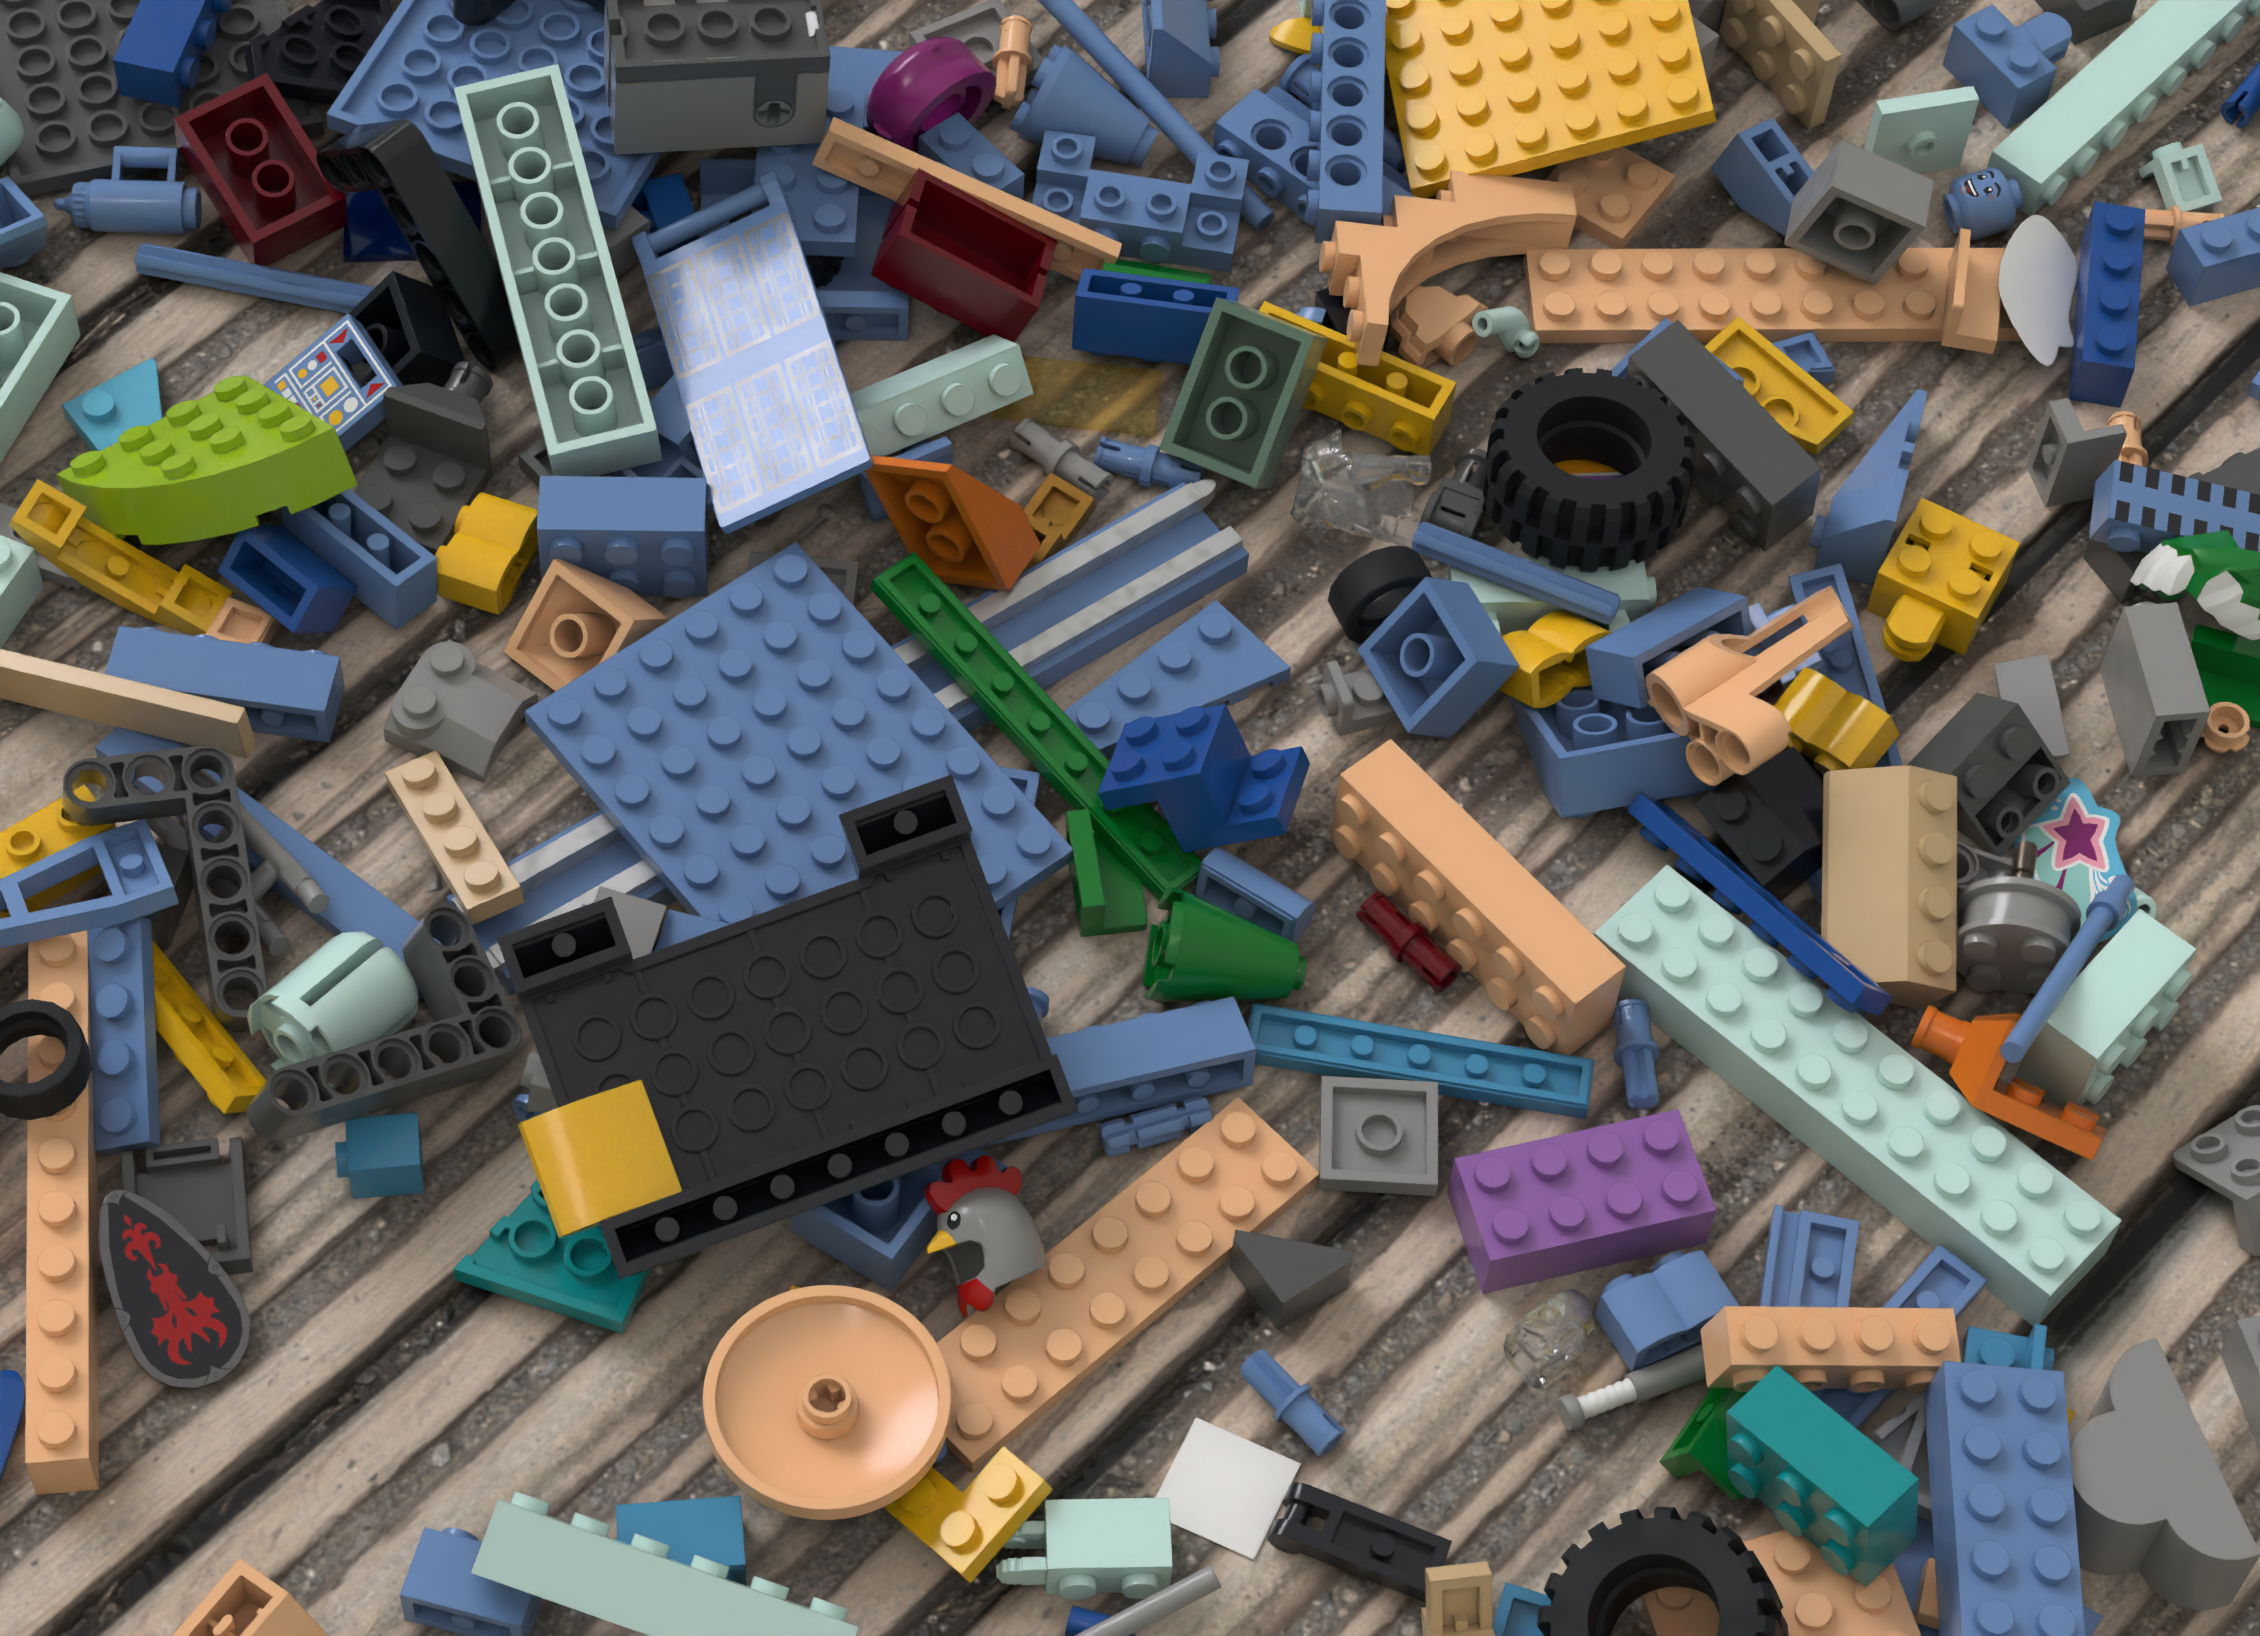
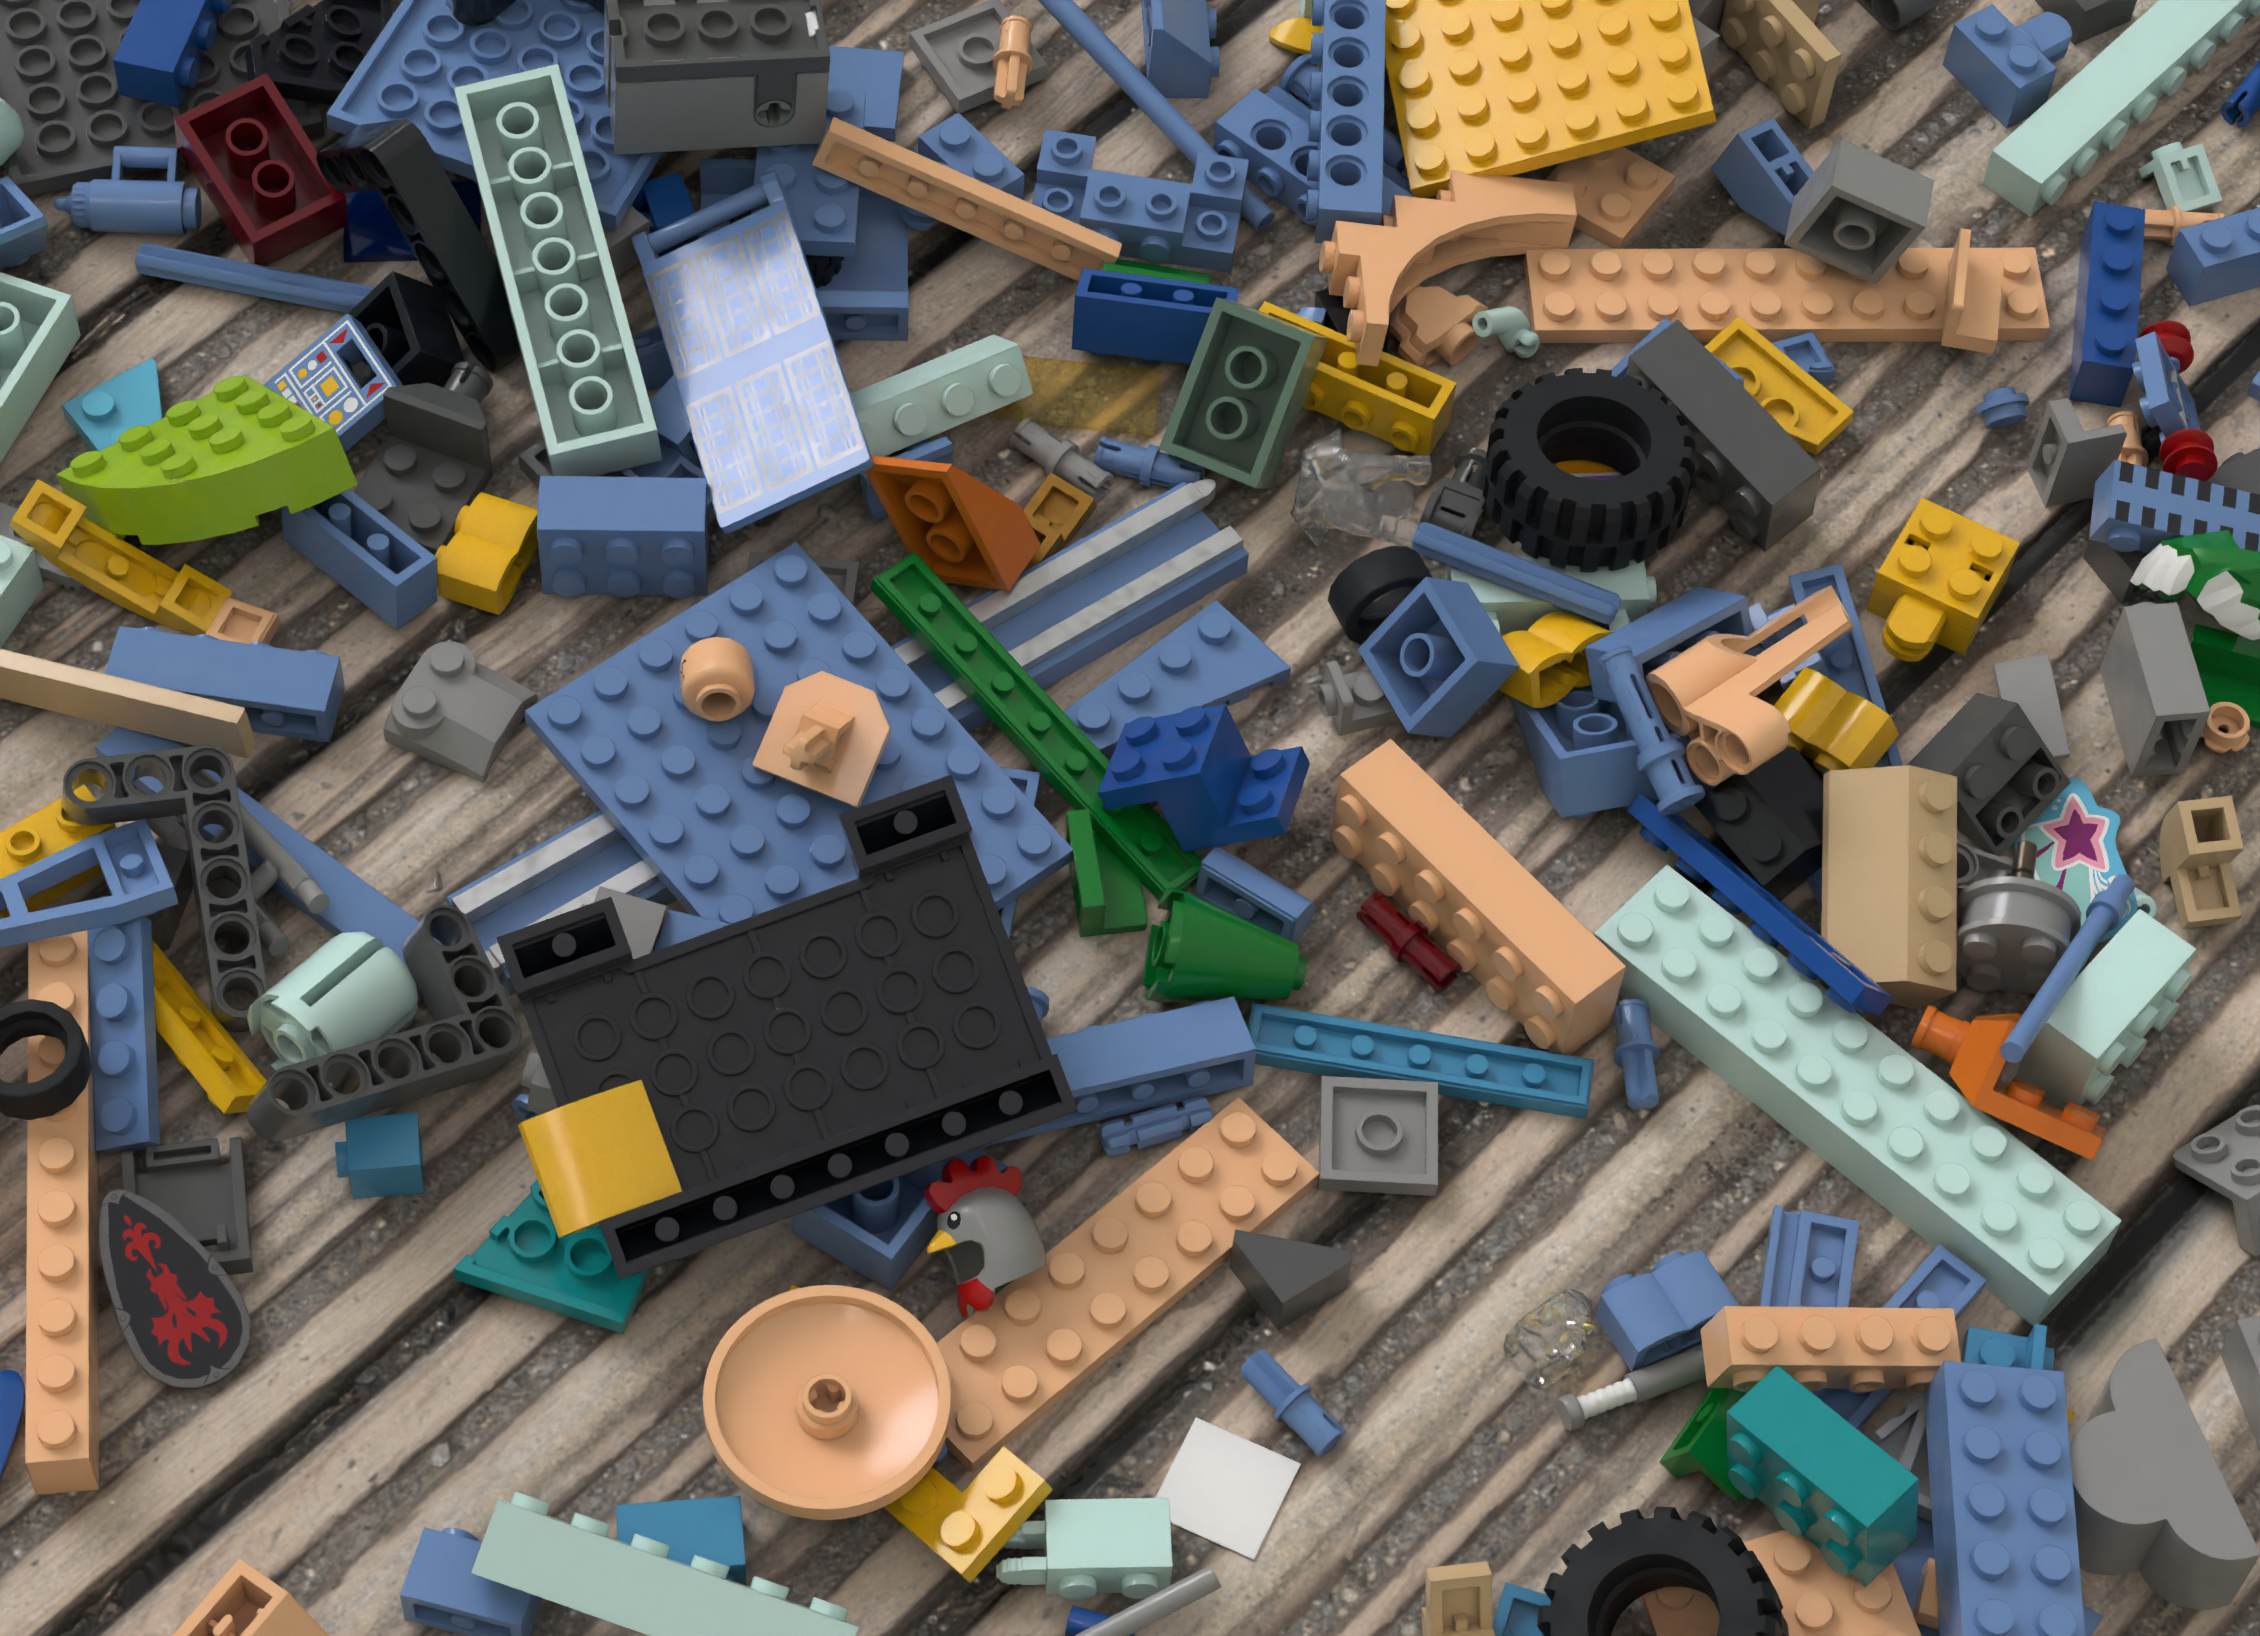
blue brick [217,525,358,633] -> none
tan plate [384,750,525,925] -> none
light nougat slope [503,559,669,691] -> none
magenta piece [866,36,997,154] -> none
dark red piece [871,168,1057,342] -> none
medium blue cone [1009,44,1159,167] -> none
black plate [1267,1482,1452,1603] -> none
medium lavender brick [1447,1109,1717,1294] -> none
medium blue wedge [1809,389,1928,585] -> none
light aqua plate [1864,86,1979,173] -> none
medium blue head [1942,167,2023,241] -> none
white sticker [1998,215,2078,366] -> none
none -> light nougat head [679,637,755,722]
none -> light nougat piece [752,671,892,808]
none -> medium blue pin [1597,646,1706,816]
none -> medium blue plate [1975,387,2029,429]
none -> plate [2132,320,2218,482]
none -> tan brick [2159,795,2244,929]

